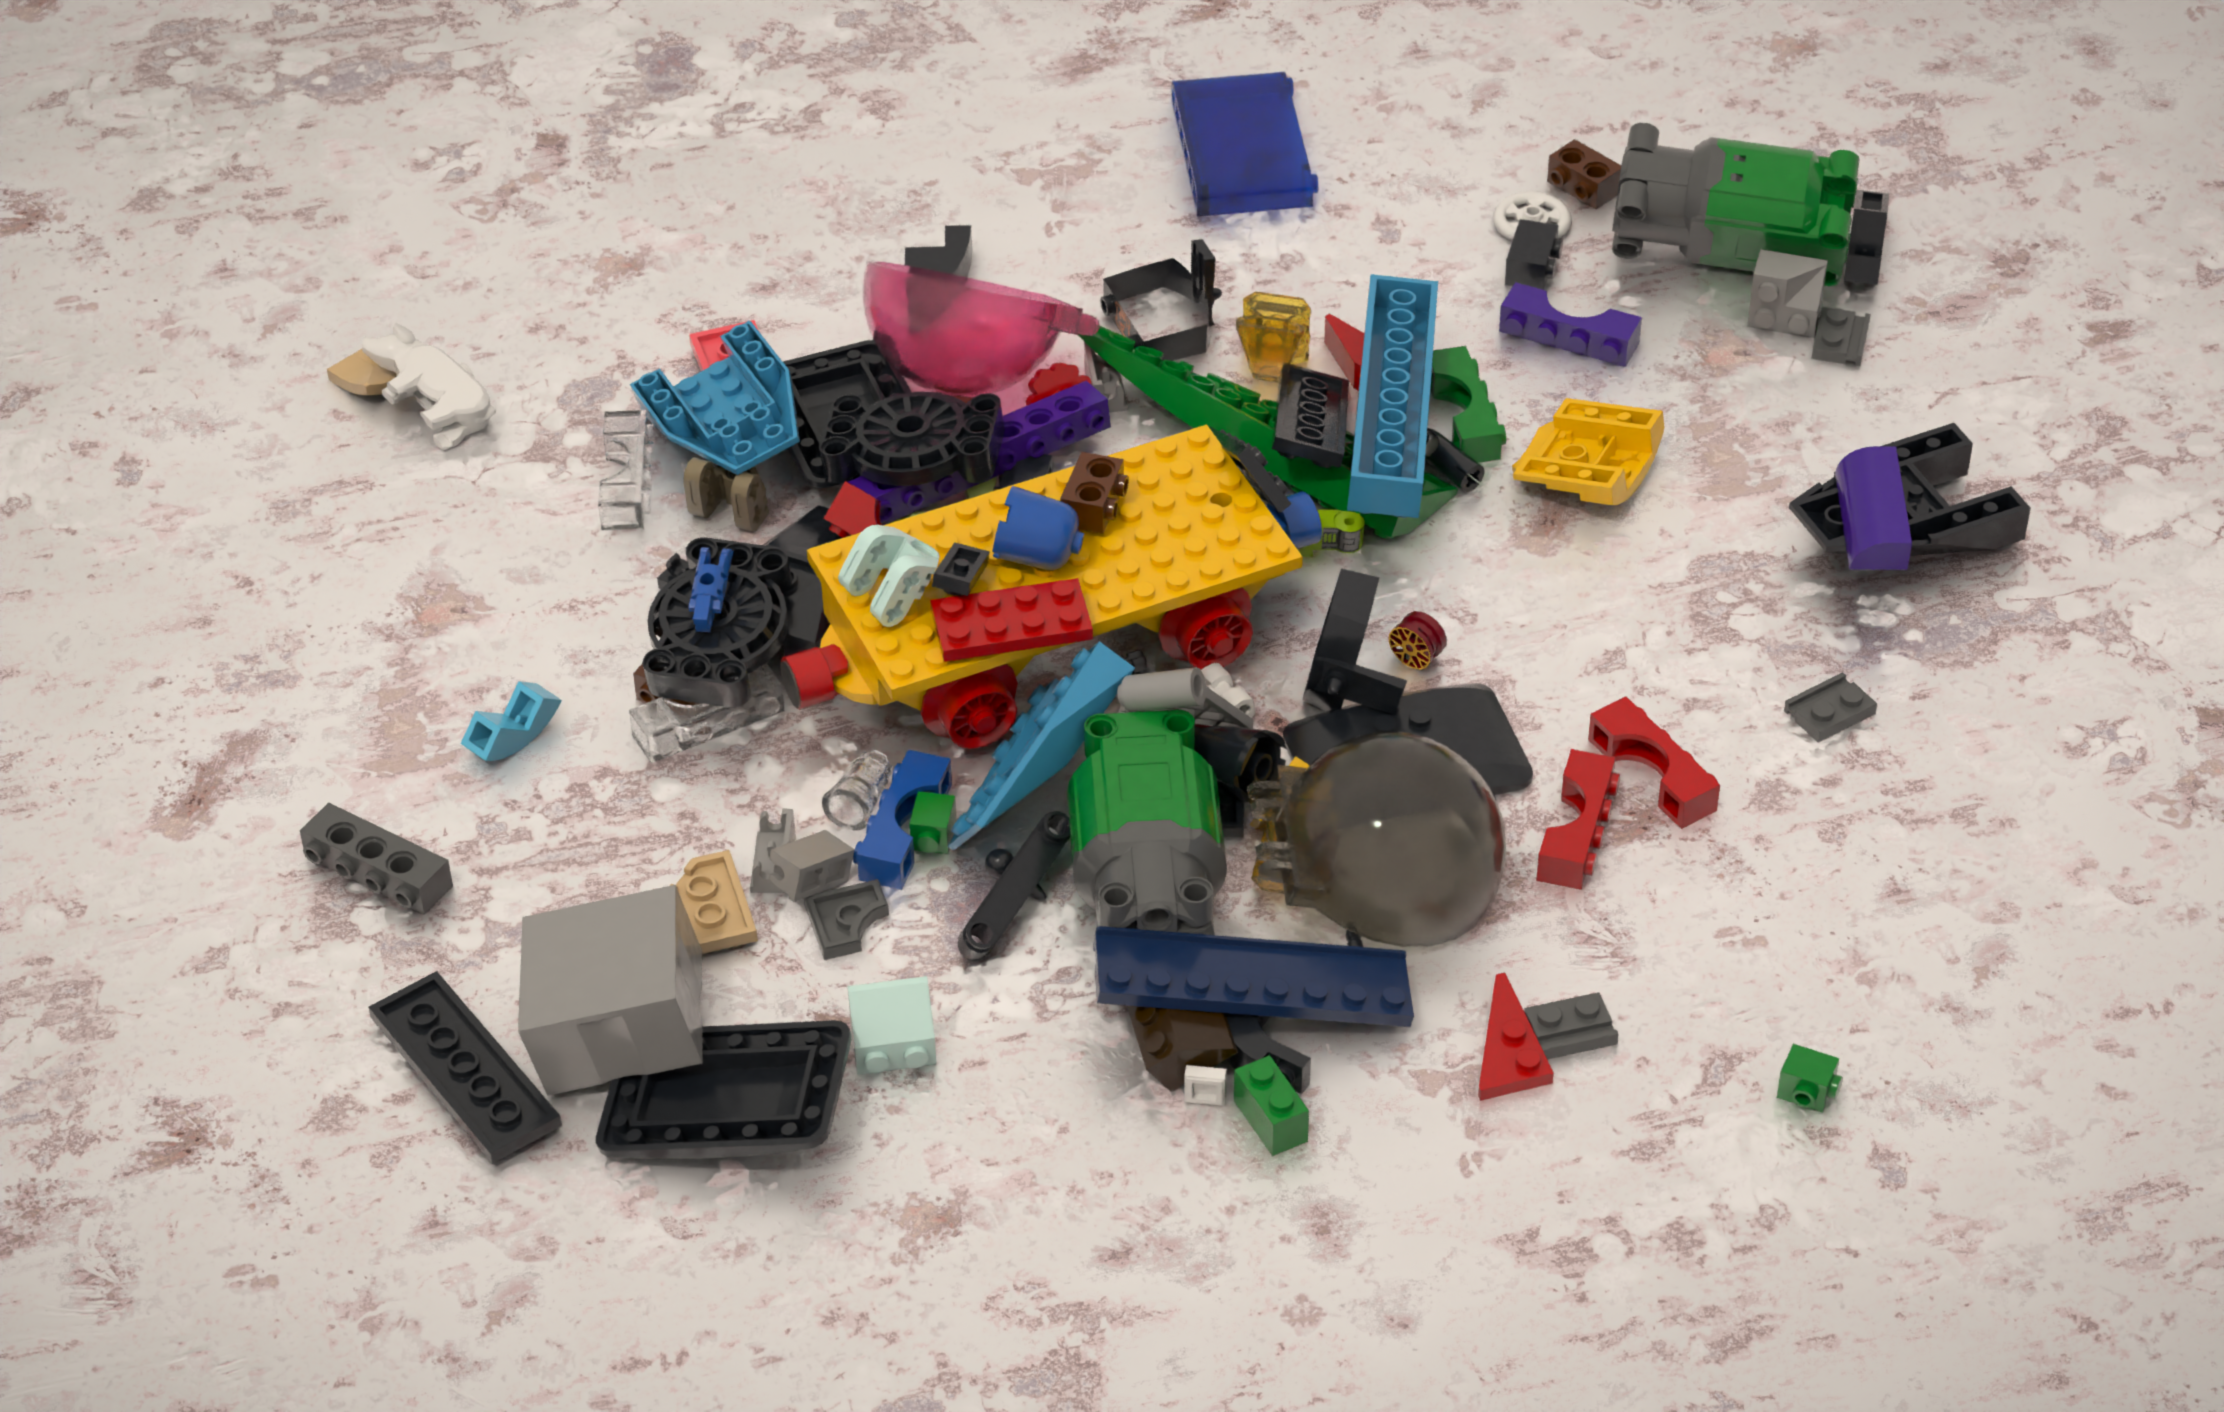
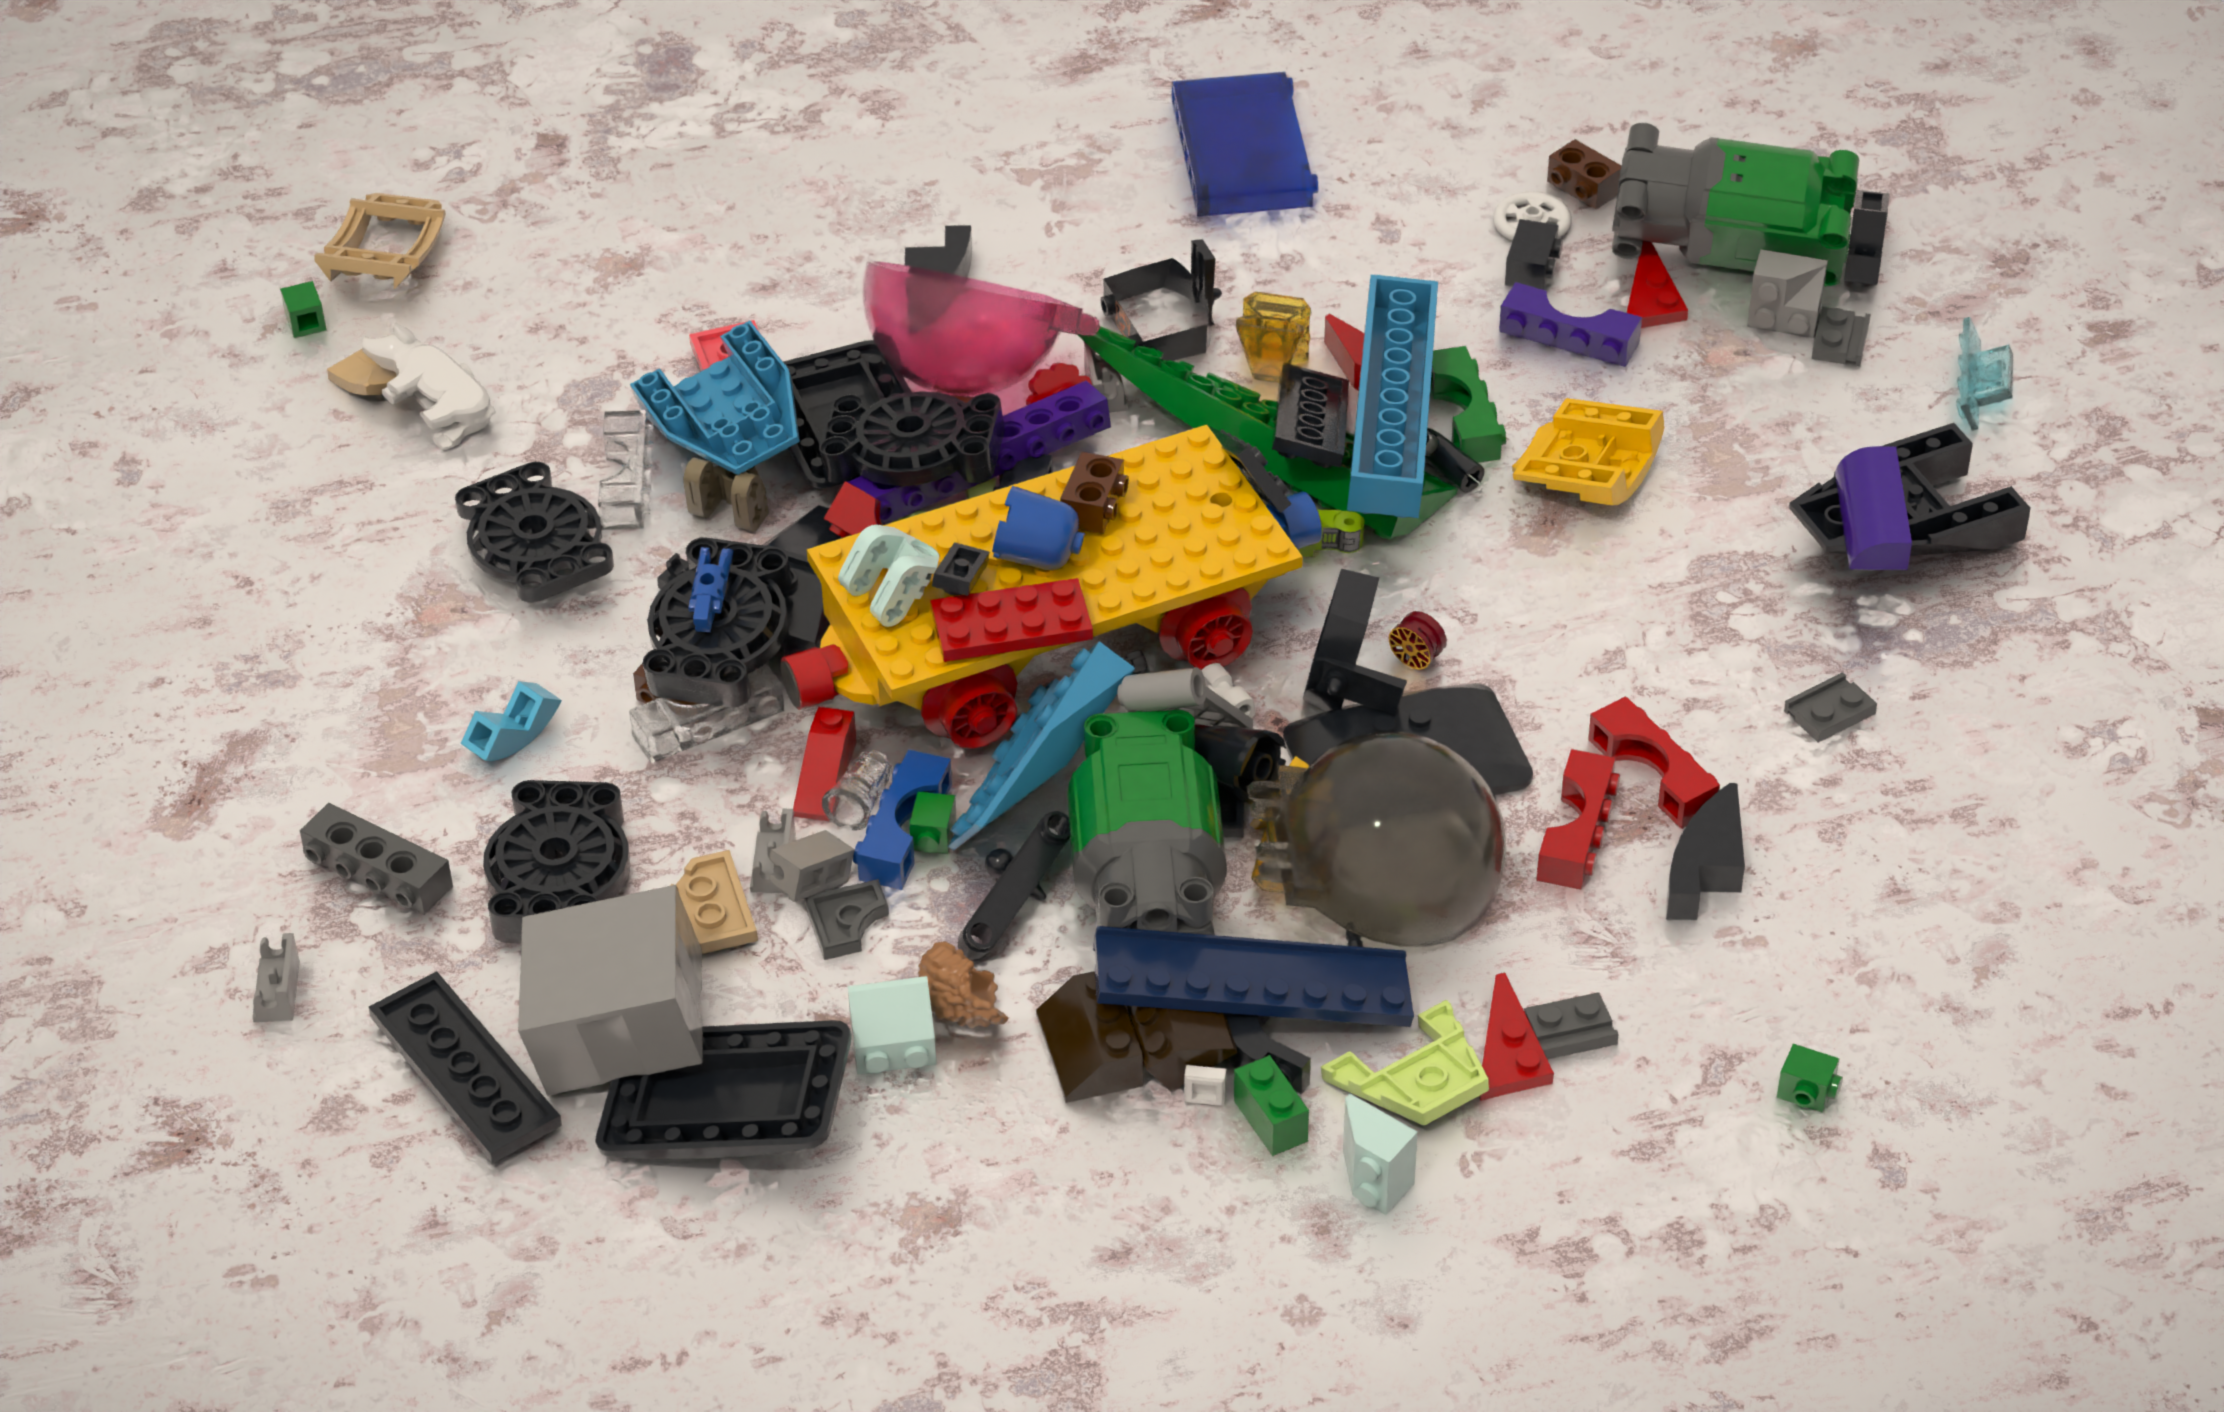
none -> light grey hinge [252,933,300,1022]
none -> green brick [280,281,327,338]
none -> tan wedge [314,193,445,289]
none -> black piece [455,461,614,603]
none -> black piece [483,780,630,943]
none -> red slope [793,706,857,822]
none -> medium nougat piece [918,941,1009,1028]
none -> dark brown slope [1036,971,1143,1103]
none -> yellowish green wing [1321,1000,1489,1126]
none -> light aqua slope [1343,1094,1418,1215]
none -> red wing [1626,241,1688,328]
none -> black slope [1666,783,1745,920]
none -> clear light blue bracket [1956,317,2013,431]

